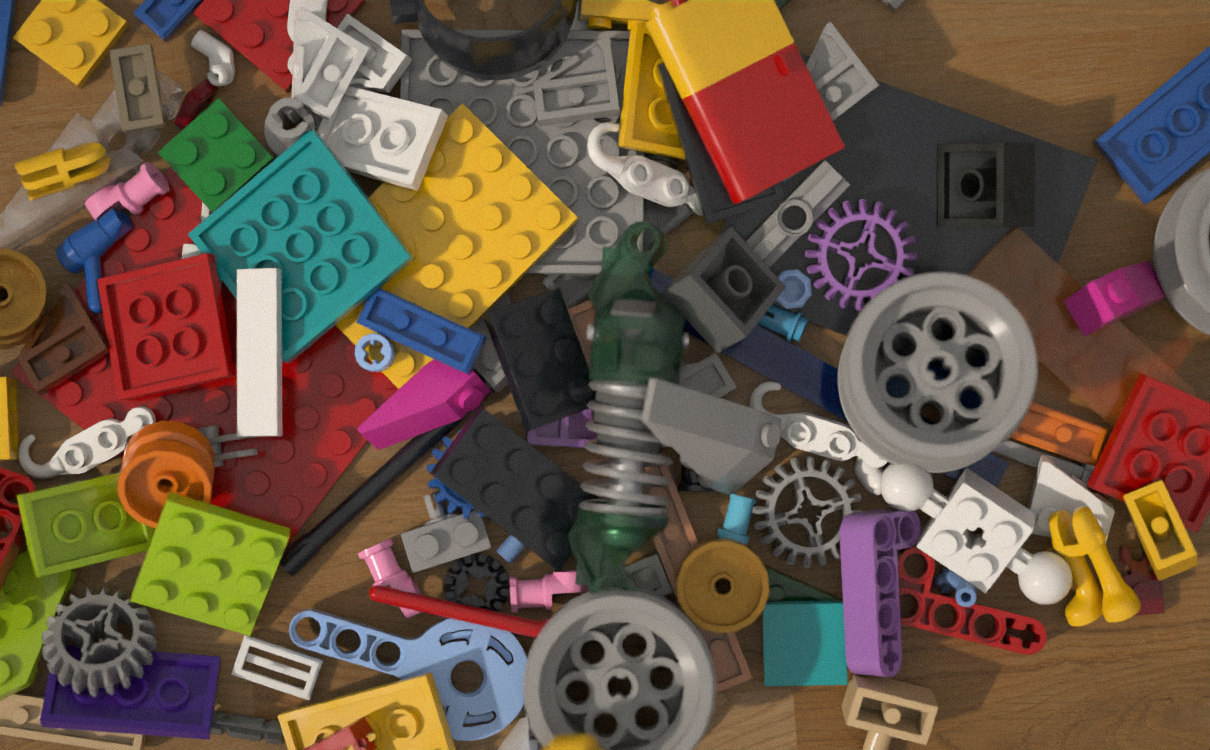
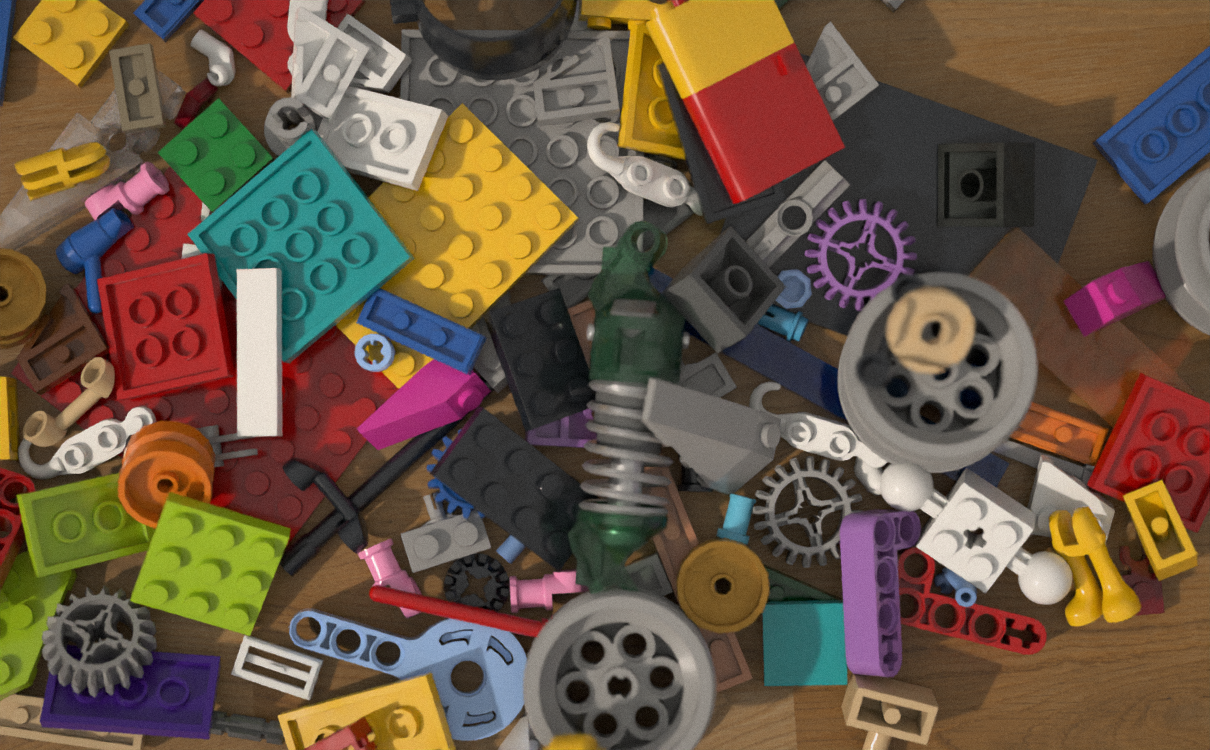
none -> tan bar [23,357,115,447]
none -> black bar [283,457,369,554]
none -> black bar [855,274,926,389]
none -> tan tile [886,286,975,374]

